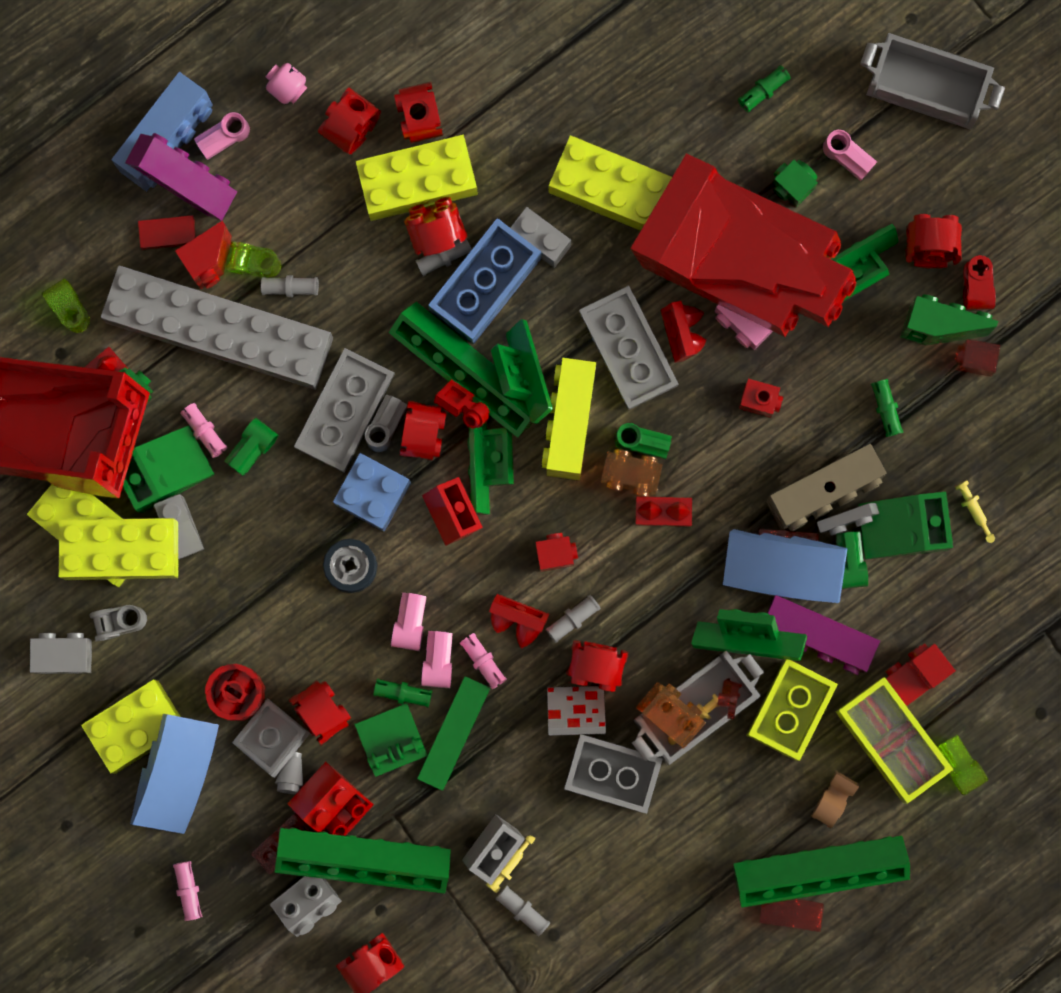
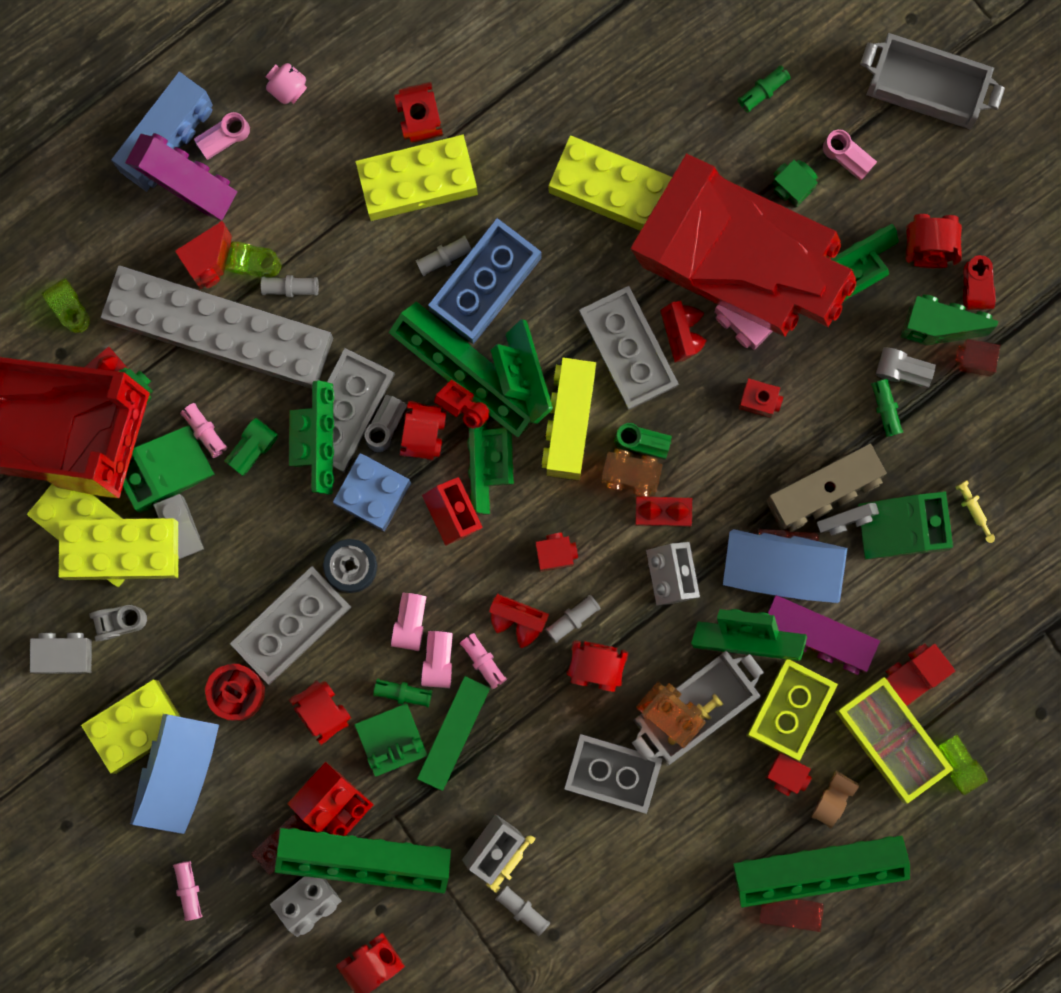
red tile [138,215,196,250] -> none
light grey tile [232,698,310,778] -> none
light grey cone [275,752,303,794] -> none
red brick [318,87,381,155] -> none
red brick [404,197,467,256] -> none
light grey brick [511,207,571,268] -> none
light grey tile [547,686,606,735] -> none
clear red piece [717,678,742,720] -> none
green piece [835,532,868,589] -> none
none -> light grey plate [230,566,351,685]
none -> green bracket [289,380,335,495]
none -> light grey brick [646,542,700,605]
none -> red brick [765,752,812,796]
none -> light grey piece [876,347,936,389]

